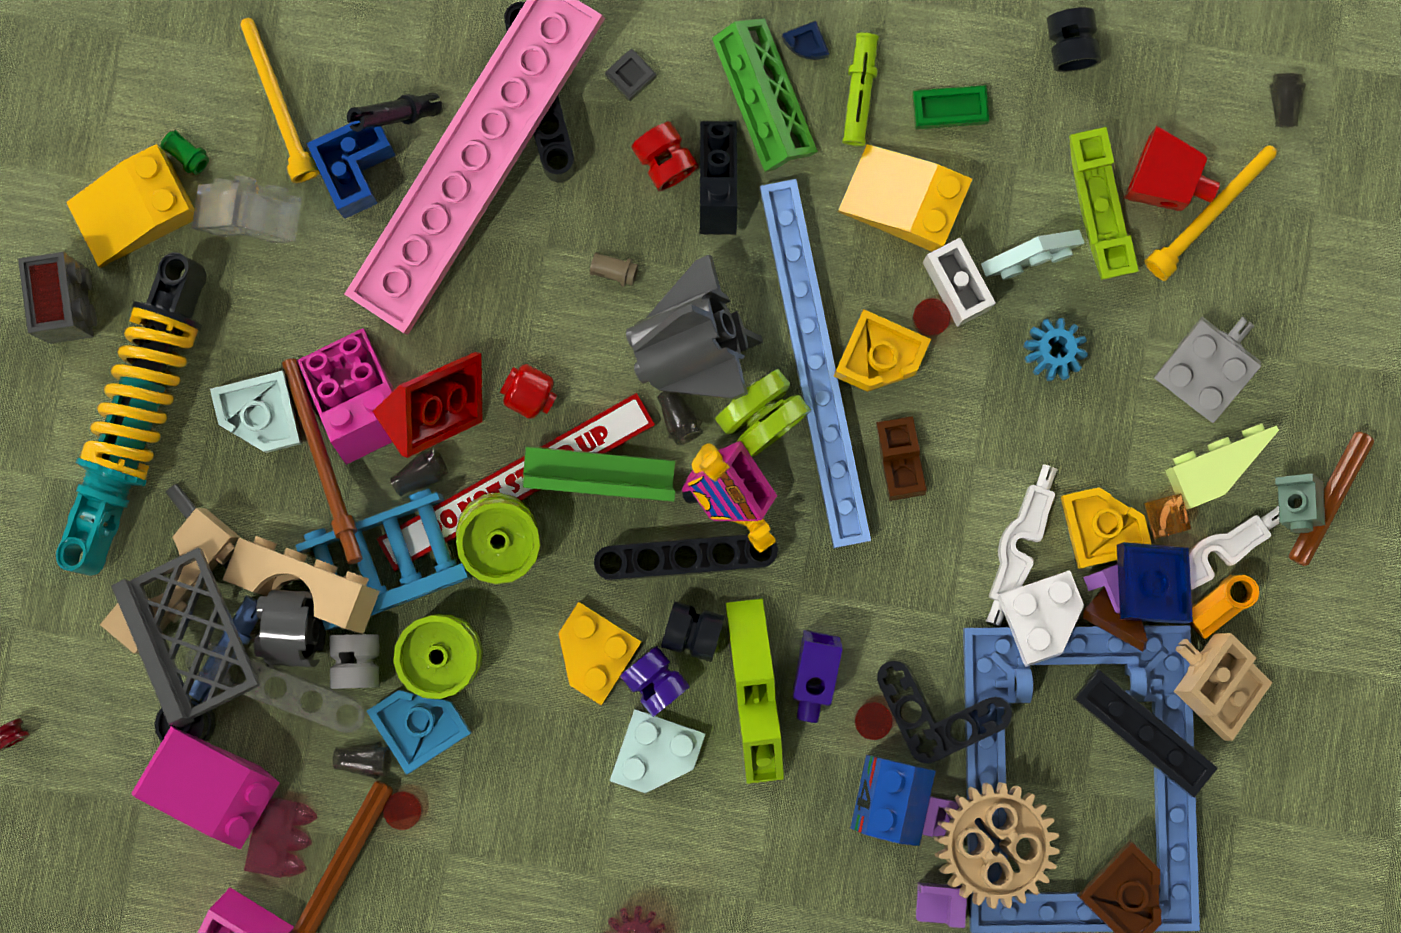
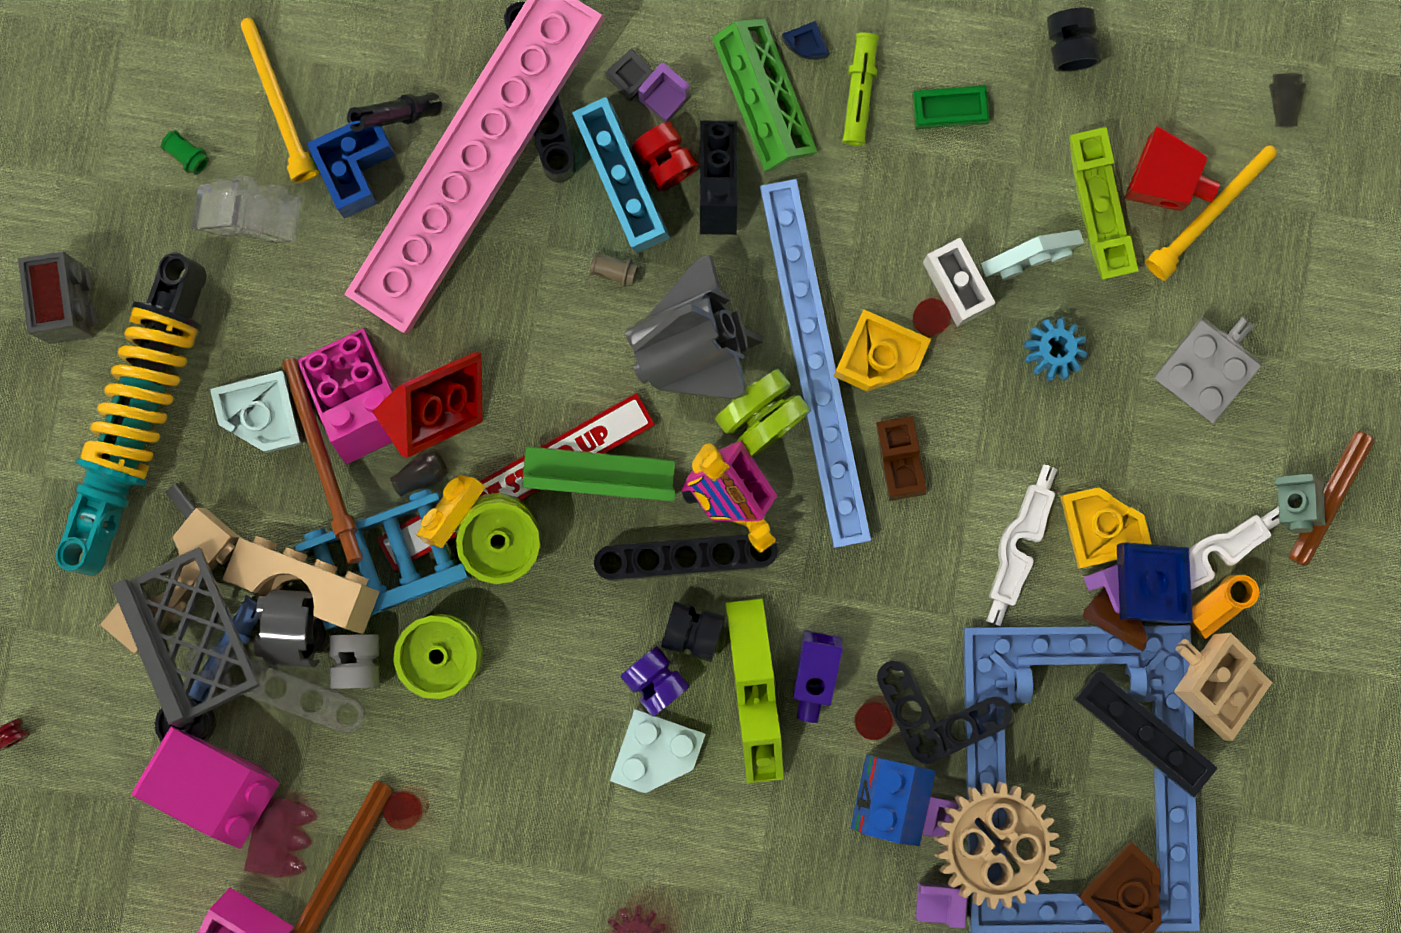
yellow slope [66,144,199,268] -> none
clear smoke cone [333,742,392,780] -> none
dark azure plate [366,690,472,775] -> none
red head [499,364,557,419] -> none
yellow plate [558,602,642,706] -> none
clear smoke cone [657,391,703,445] -> none
yellow slope [838,144,972,252] -> none
white plate [998,570,1084,667] -> none
clear orange tile [1144,493,1191,539] -> none
yellowish green slope [1165,423,1279,511] -> none
none -> yellow plate [416,475,486,548]
none -> medium azure brick [572,97,671,253]
none -> medium lavender panel [638,62,690,122]

